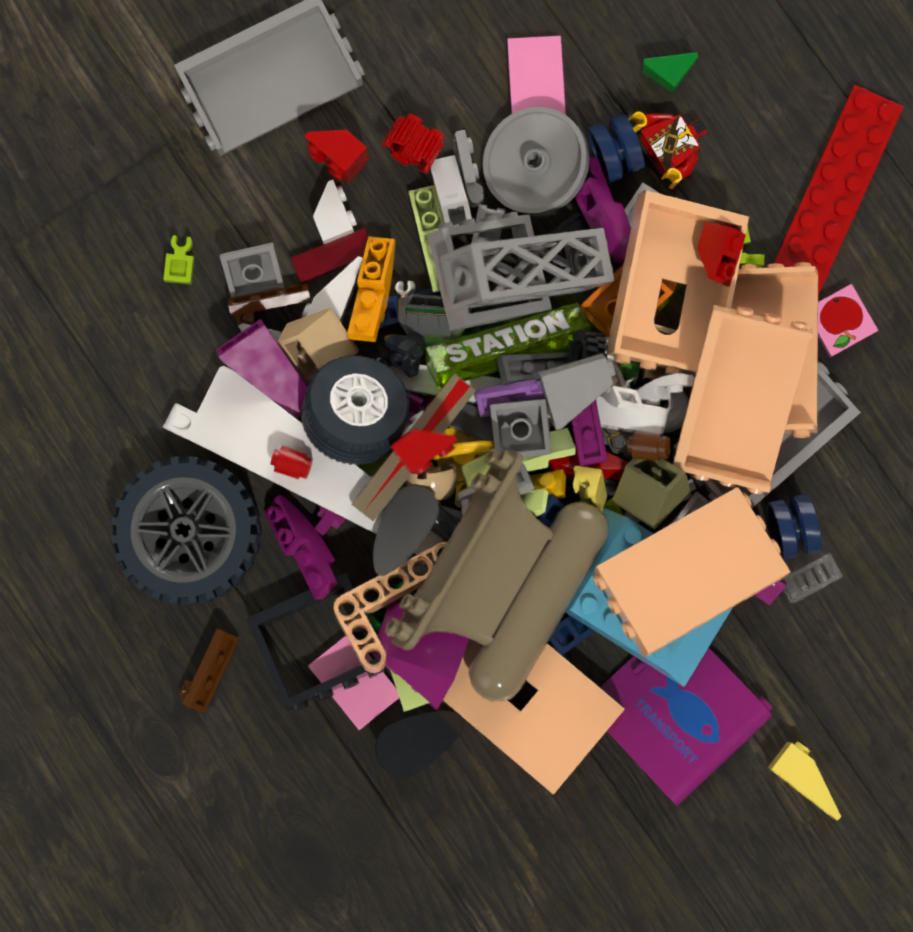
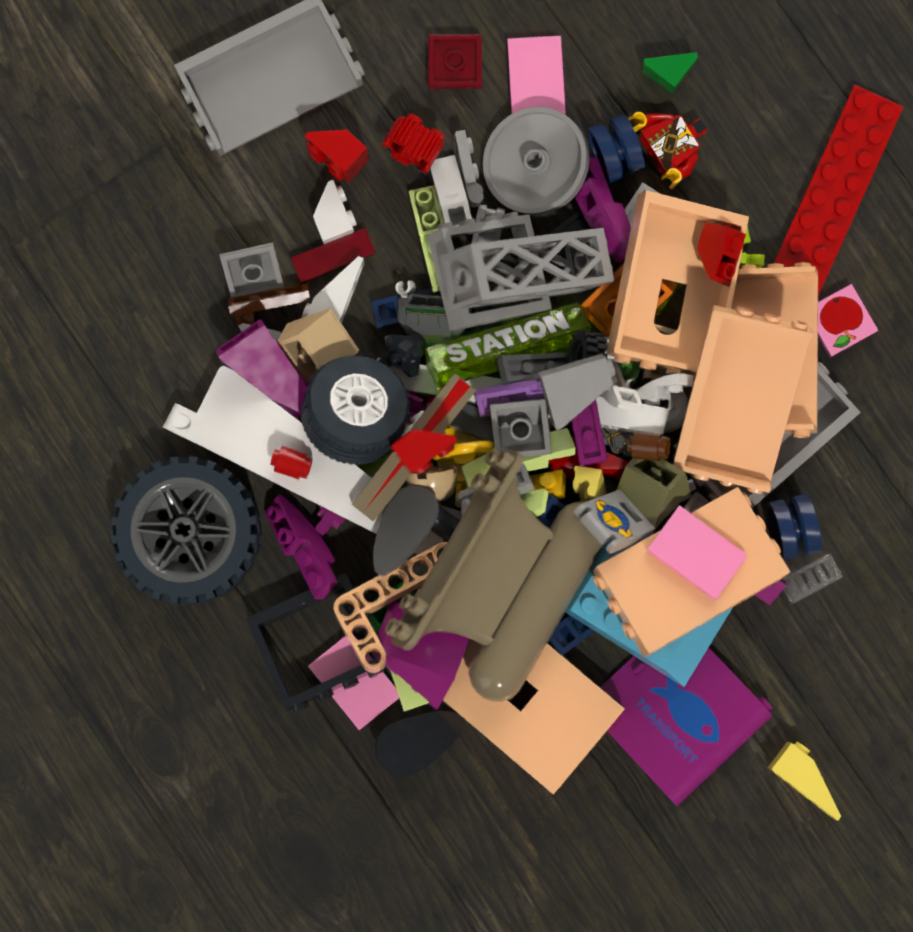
lime plate [163,235,194,284] -> none
reddish brown hinge [179,628,240,713] -> none
light orange slope [347,237,395,342] -> none
none -> dark red plate [428,34,482,89]
none -> light grey container [574,489,655,554]
none -> bright pink tile [646,505,748,601]

